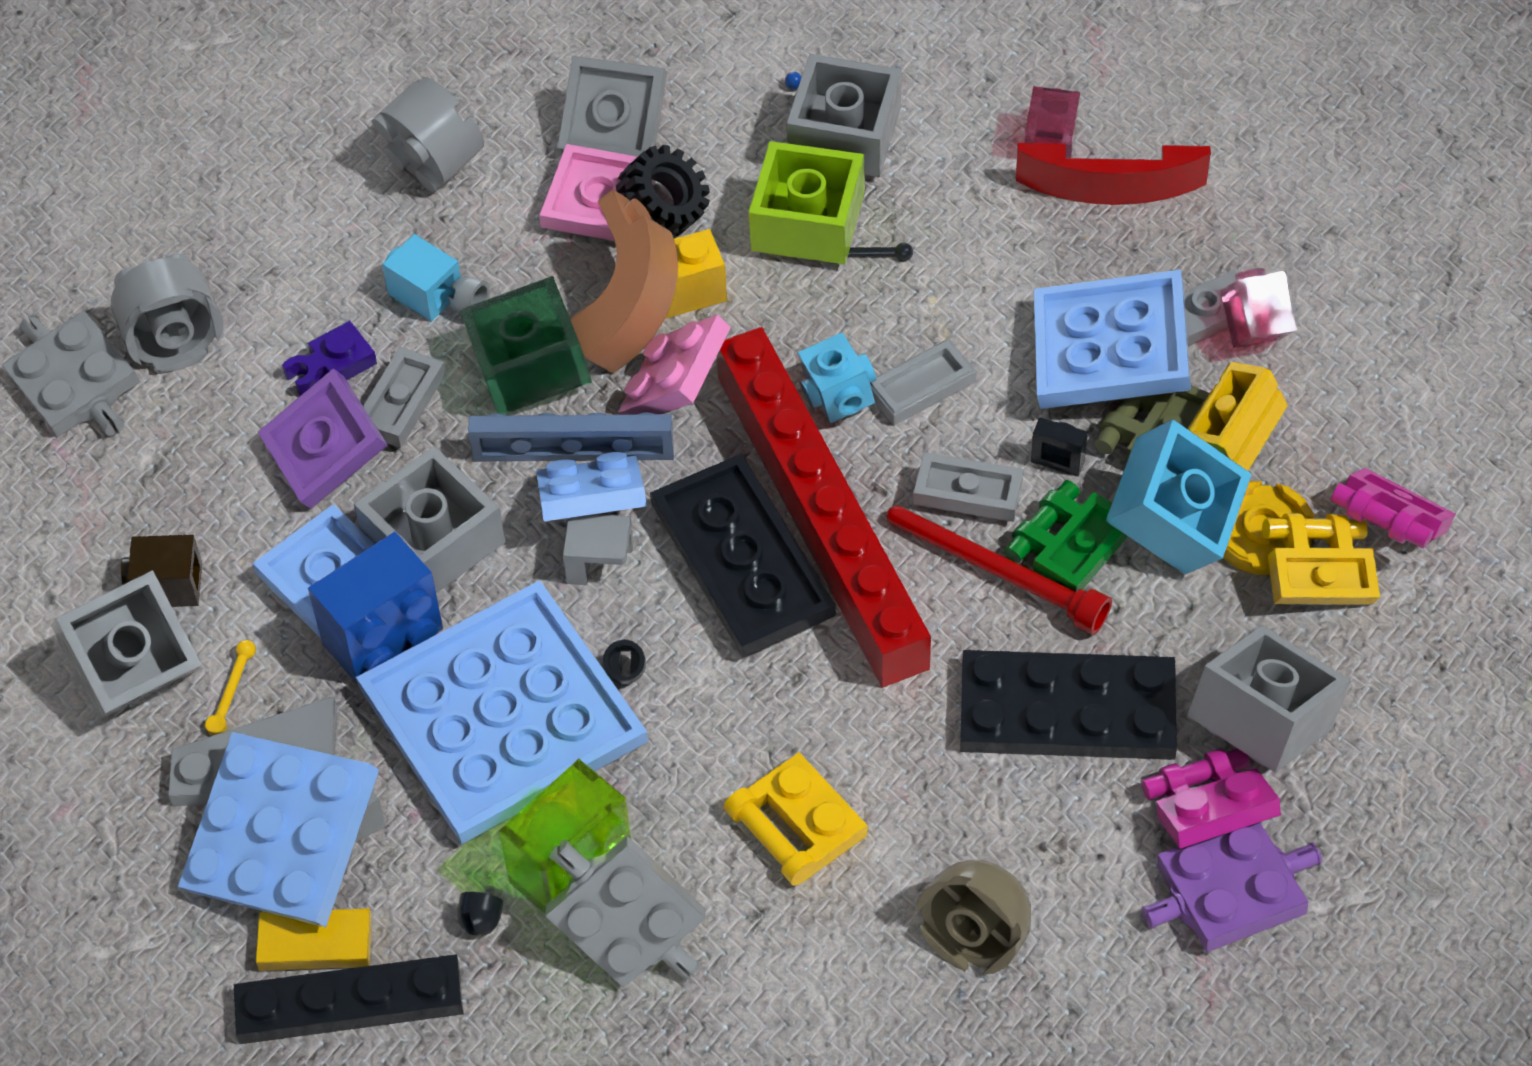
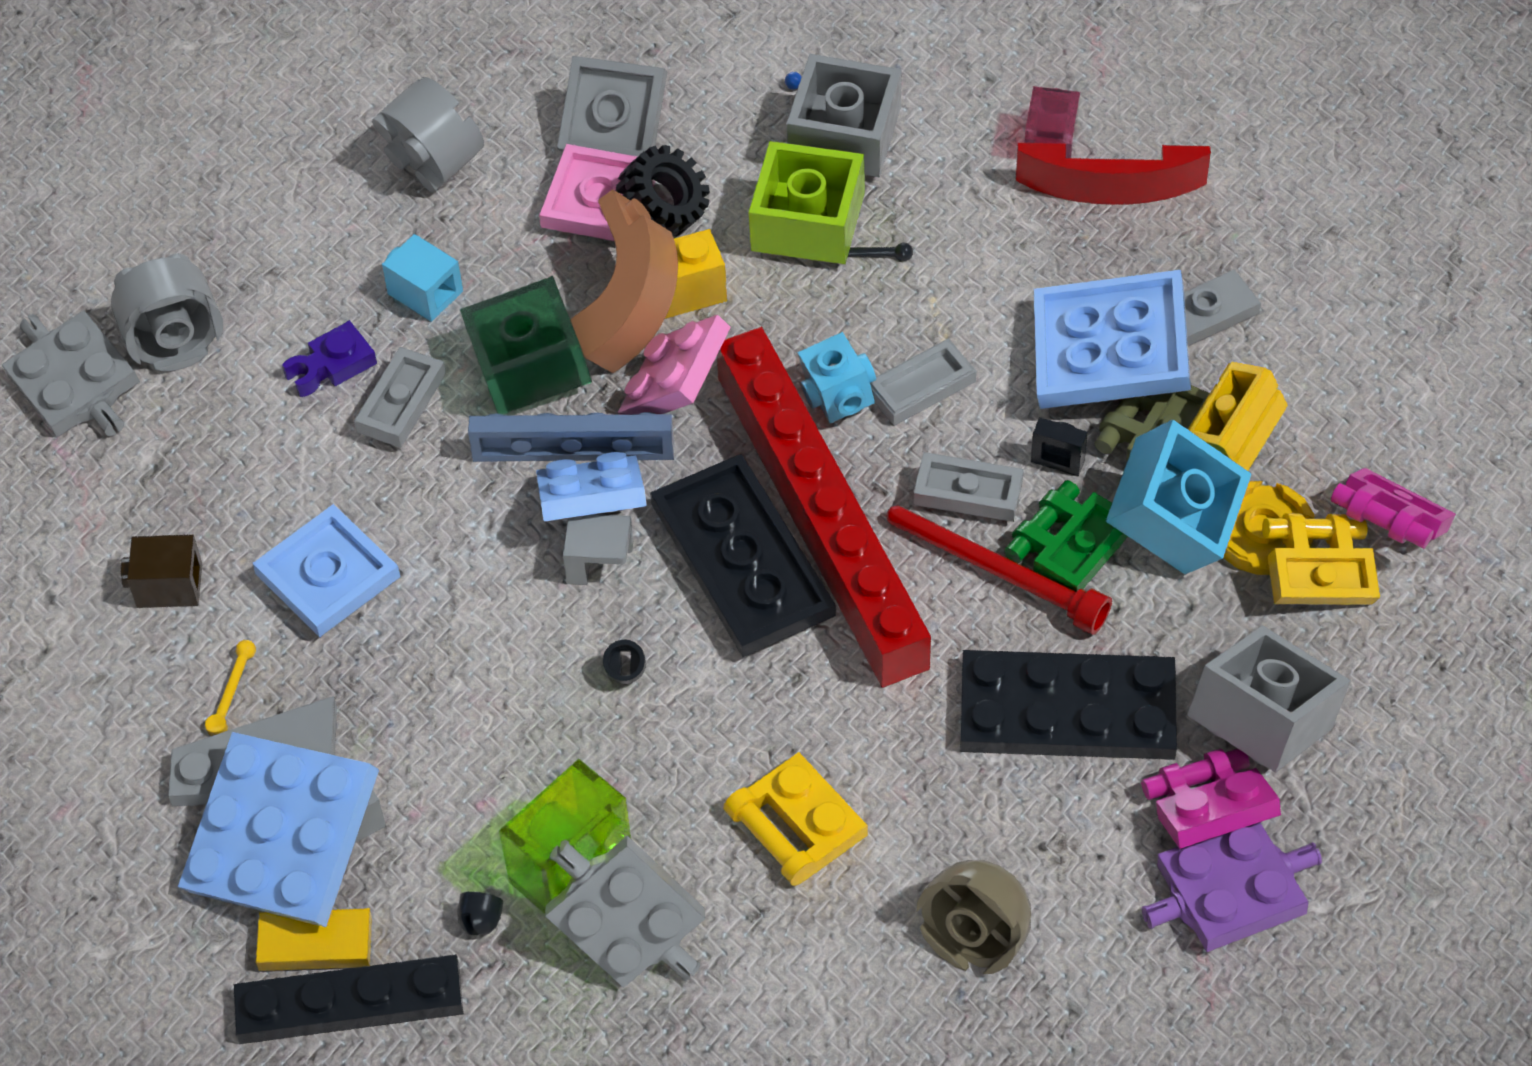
light grey brick [51,570,202,719] -> none
medium lavender plate [258,368,387,509] -> none
blue brick [308,531,443,685] -> none
light grey brick [354,446,505,593] -> none
light blue plate [356,580,648,845] -> none
light grey hinge [448,276,490,318] -> none
clear pink brick [1220,268,1297,348] -> none

